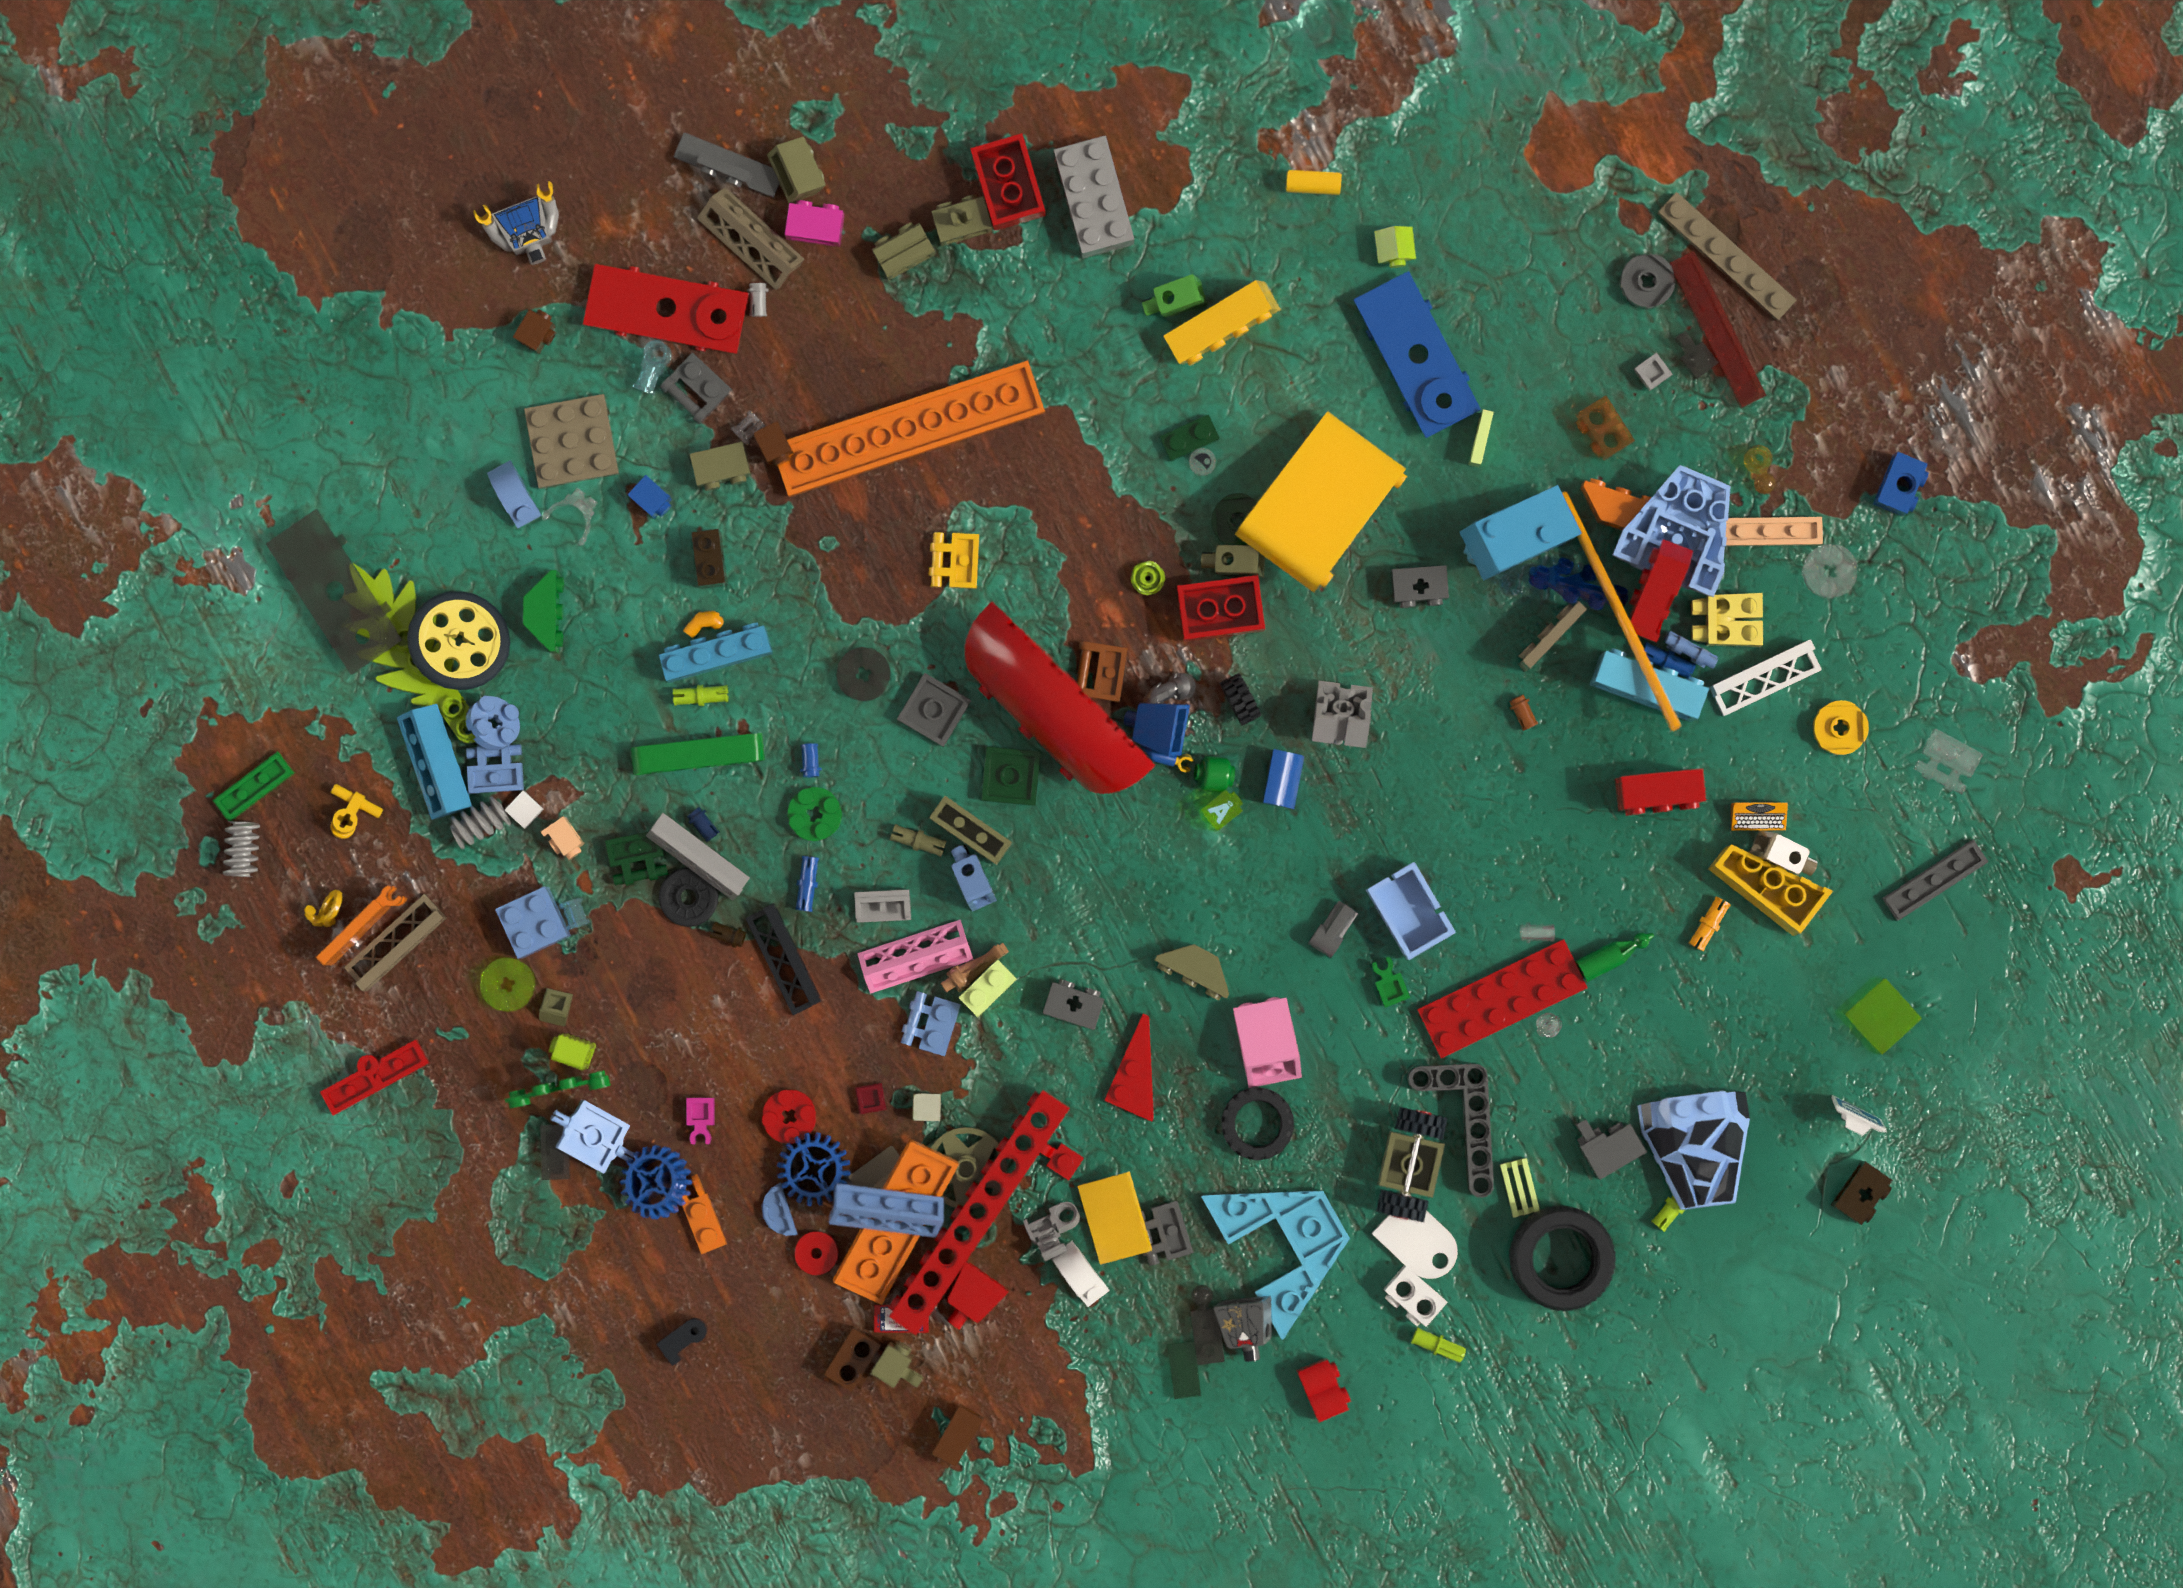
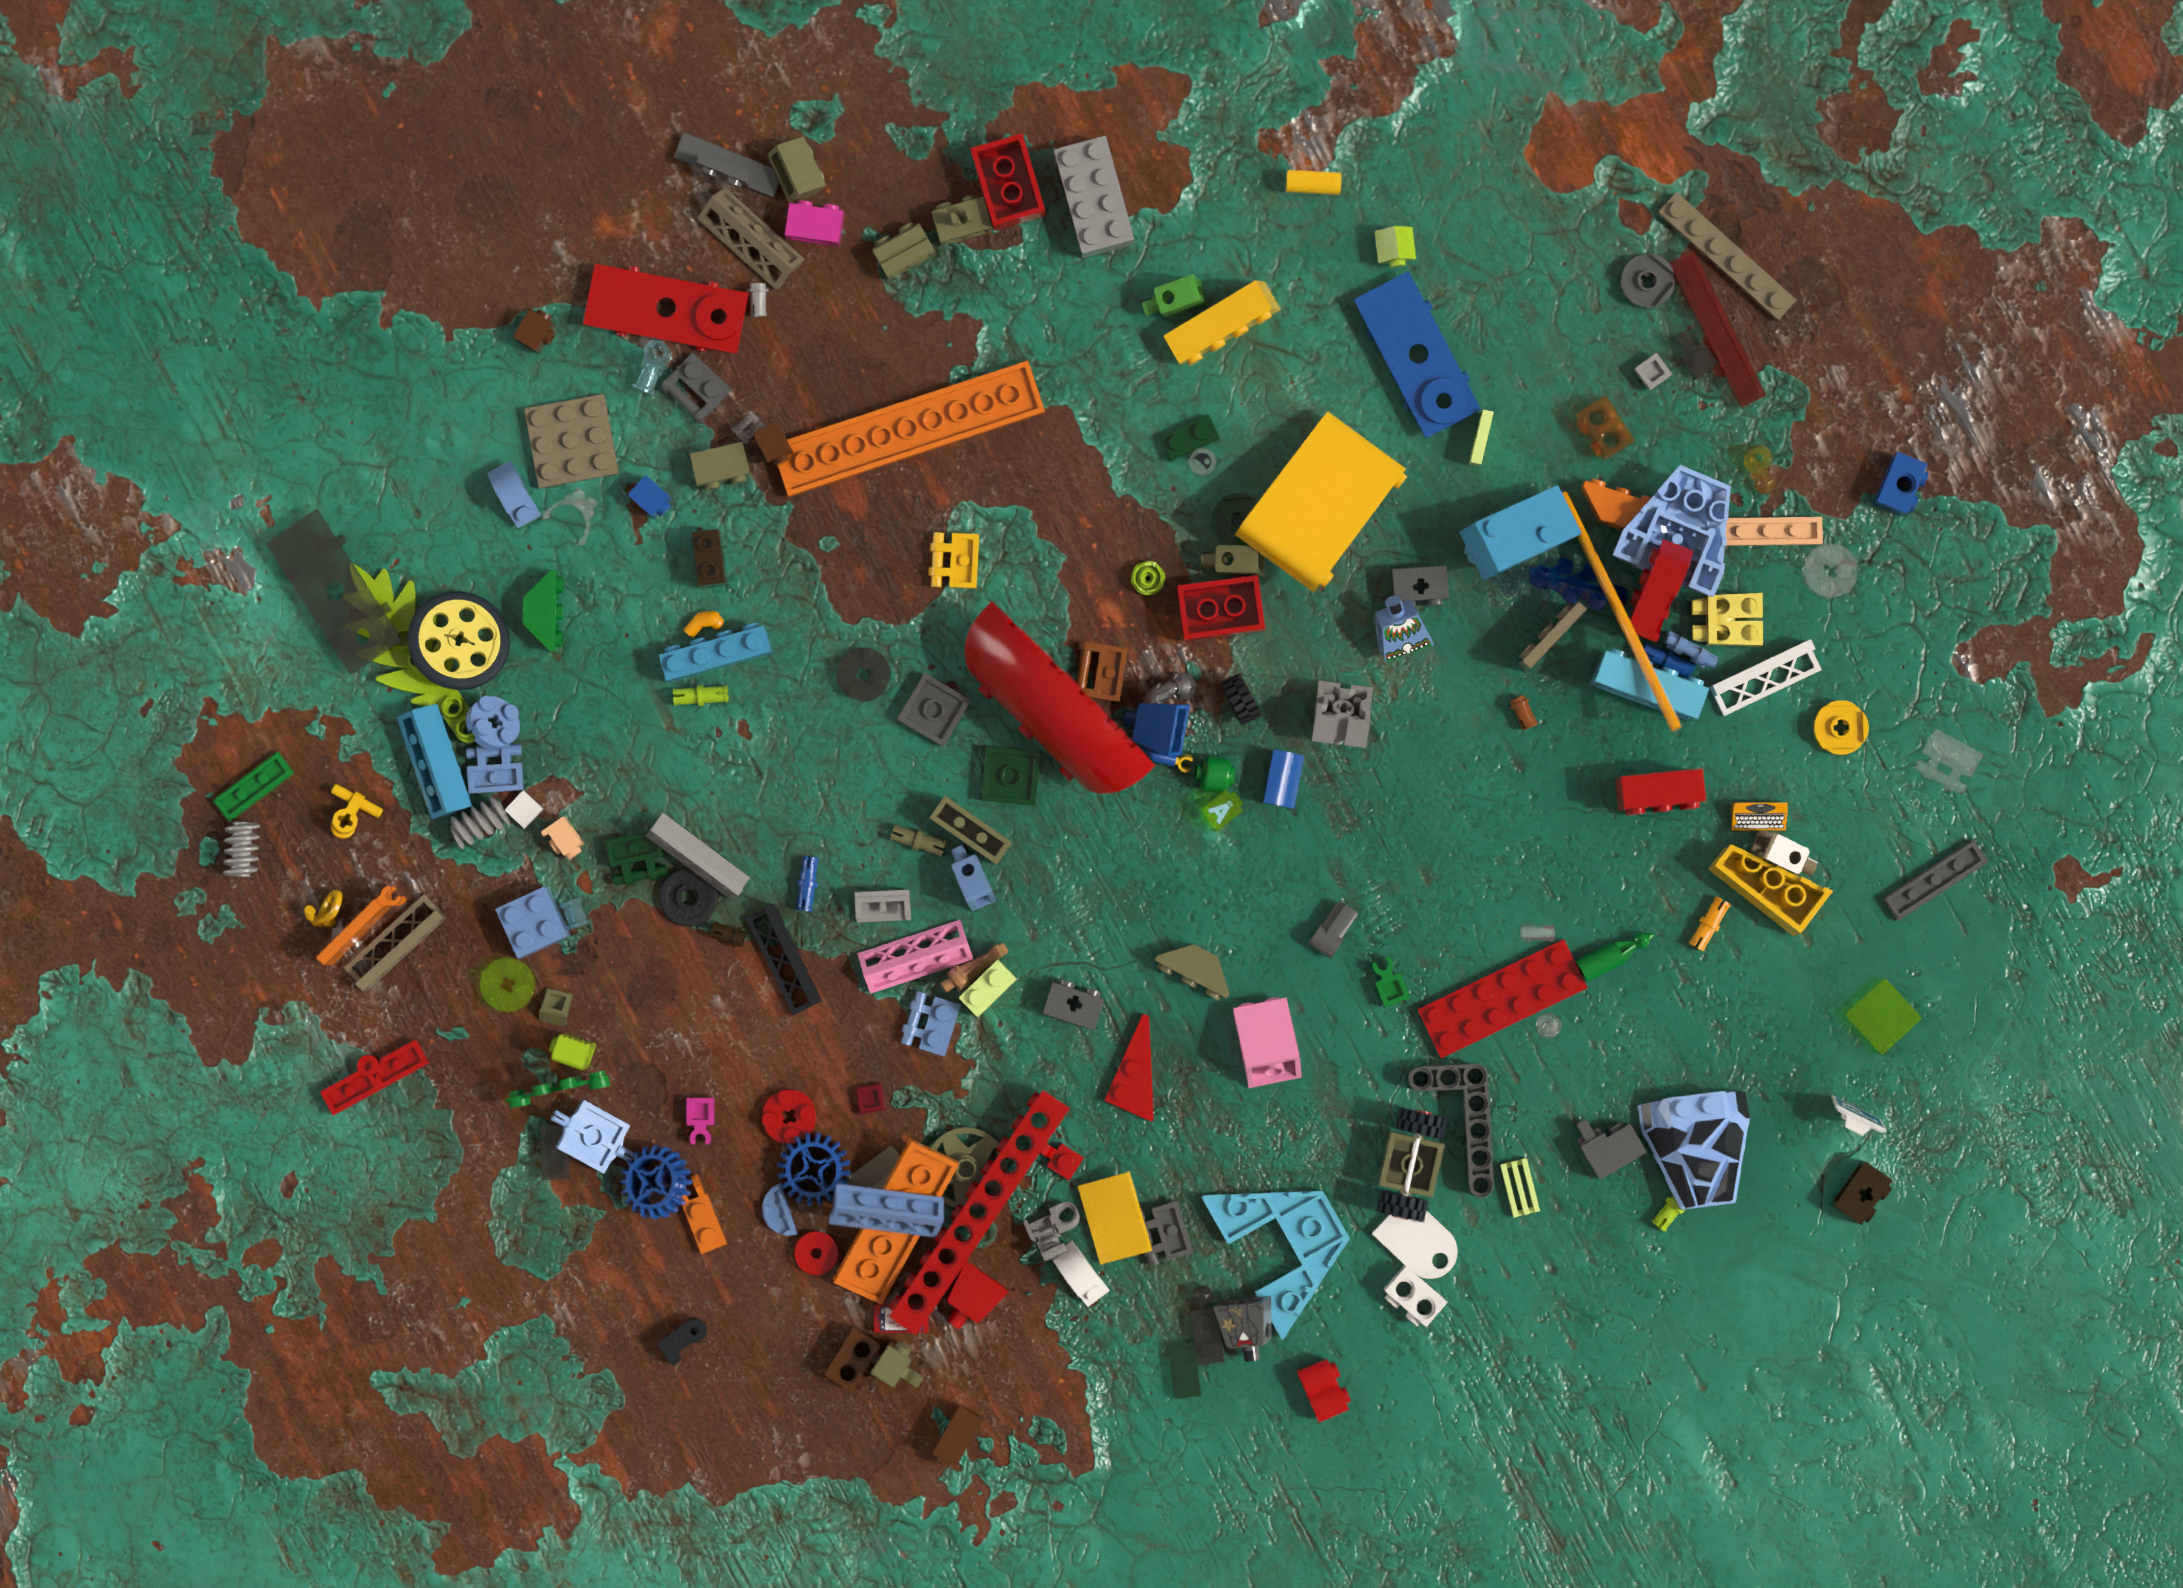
torso [473,181,559,265] -> none
green beam [630,733,765,775] -> none
dark blue pin [687,807,720,843] -> none
green plate [788,787,842,841] -> none
blue pin [800,743,822,778] -> none
slope [912,1093,941,1121] -> none
black tyre [1221,1087,1294,1160] -> none
light blue piece [1366,862,1456,960] -> none
lime axle [1411,1327,1466,1363] -> none
black tyre [1509,1205,1616,1311] -> none
none -> torso [1375,596,1434,662]

